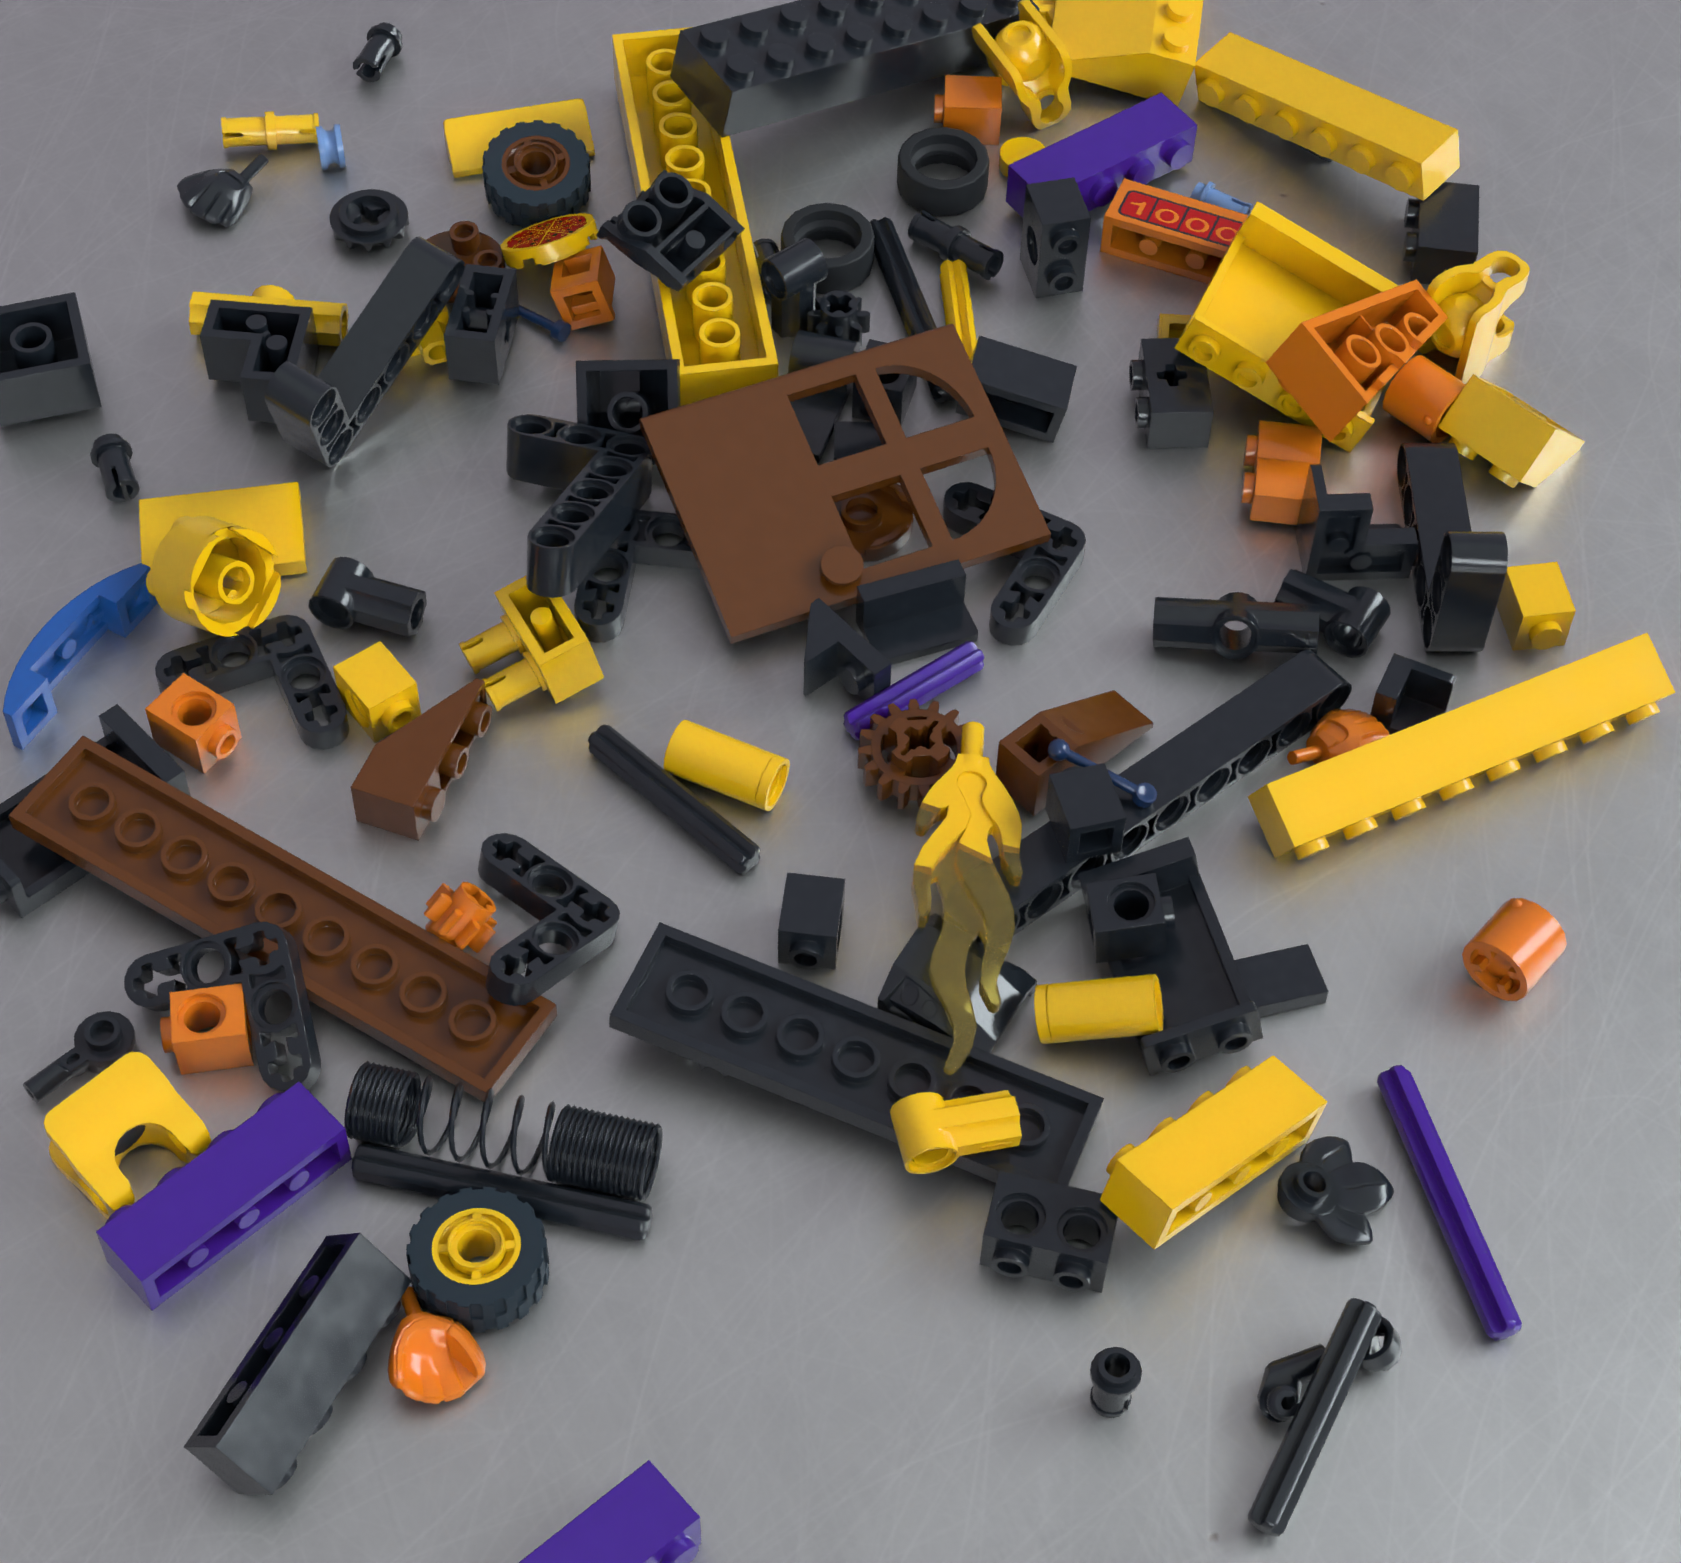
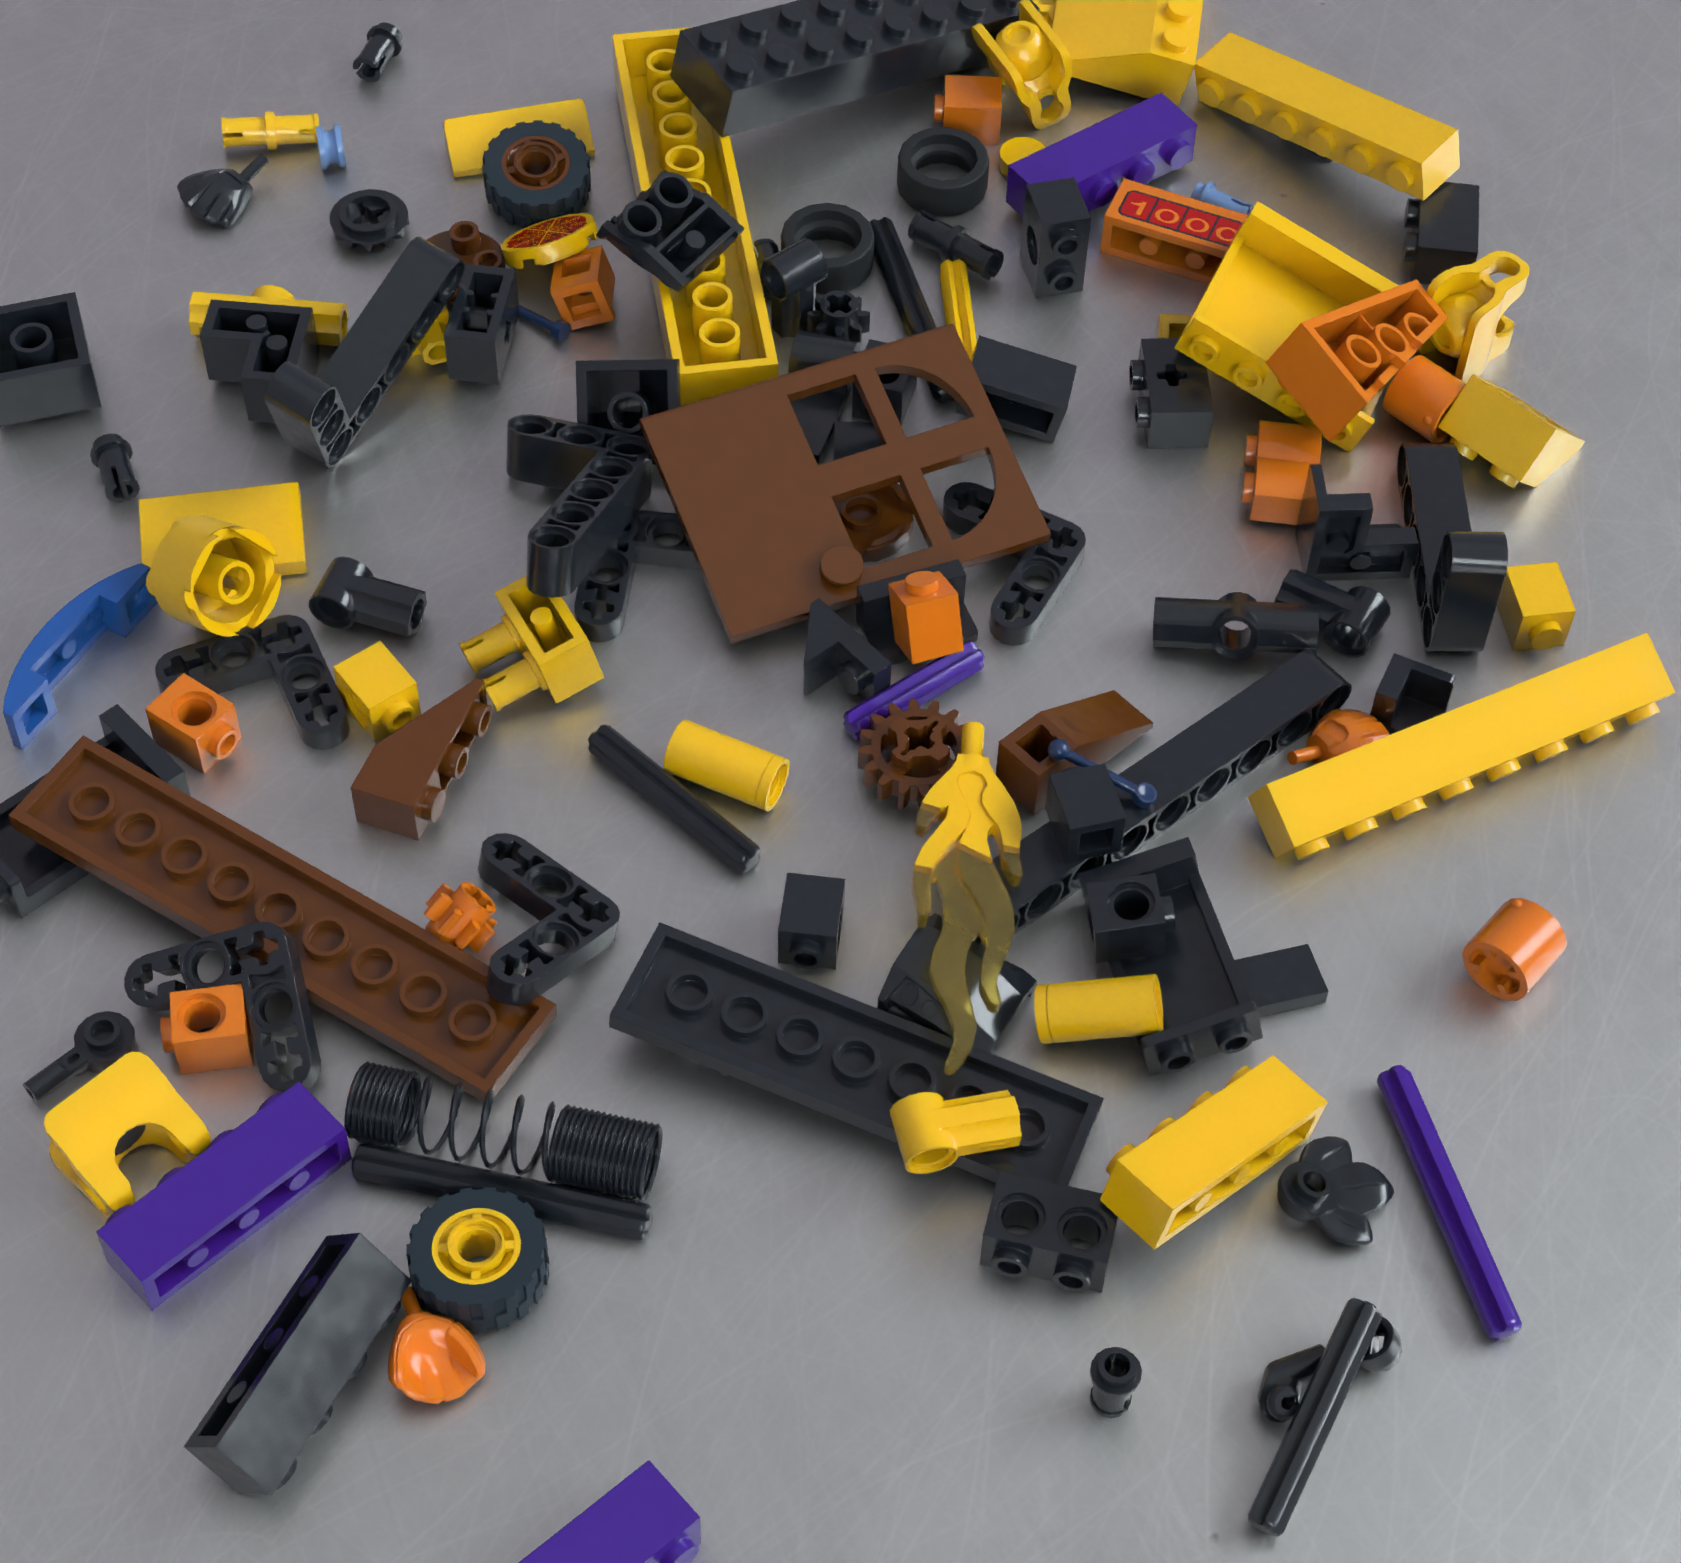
none -> orange brick [888,571,964,664]

